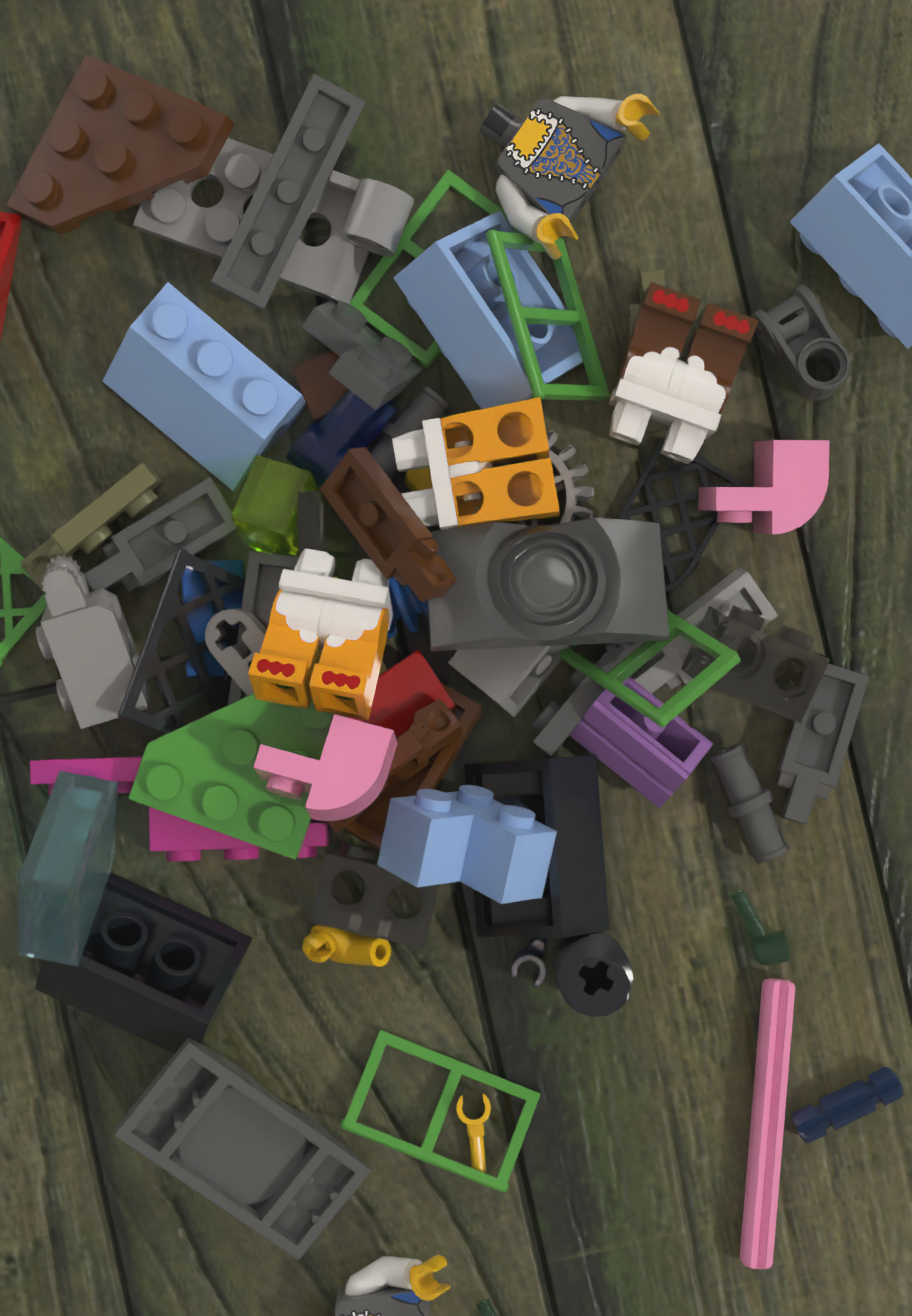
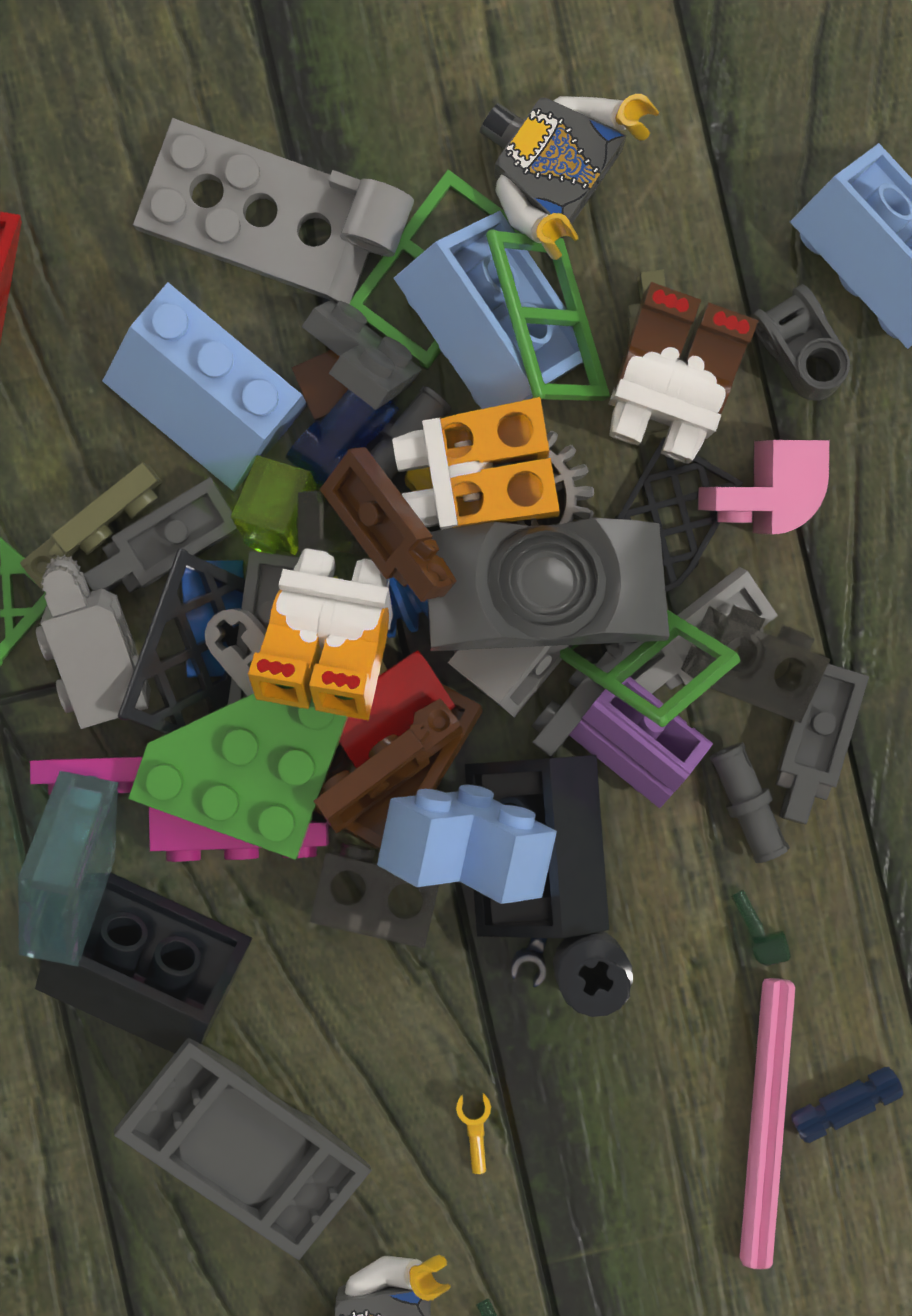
reddish brown plate [6,54,235,235] -> none
dark grey plate [210,74,365,312] -> none
bright pink brick [253,714,398,821] -> none
yellow arm [302,922,391,967] -> none
bright green window [340,1030,541,1193] -> none

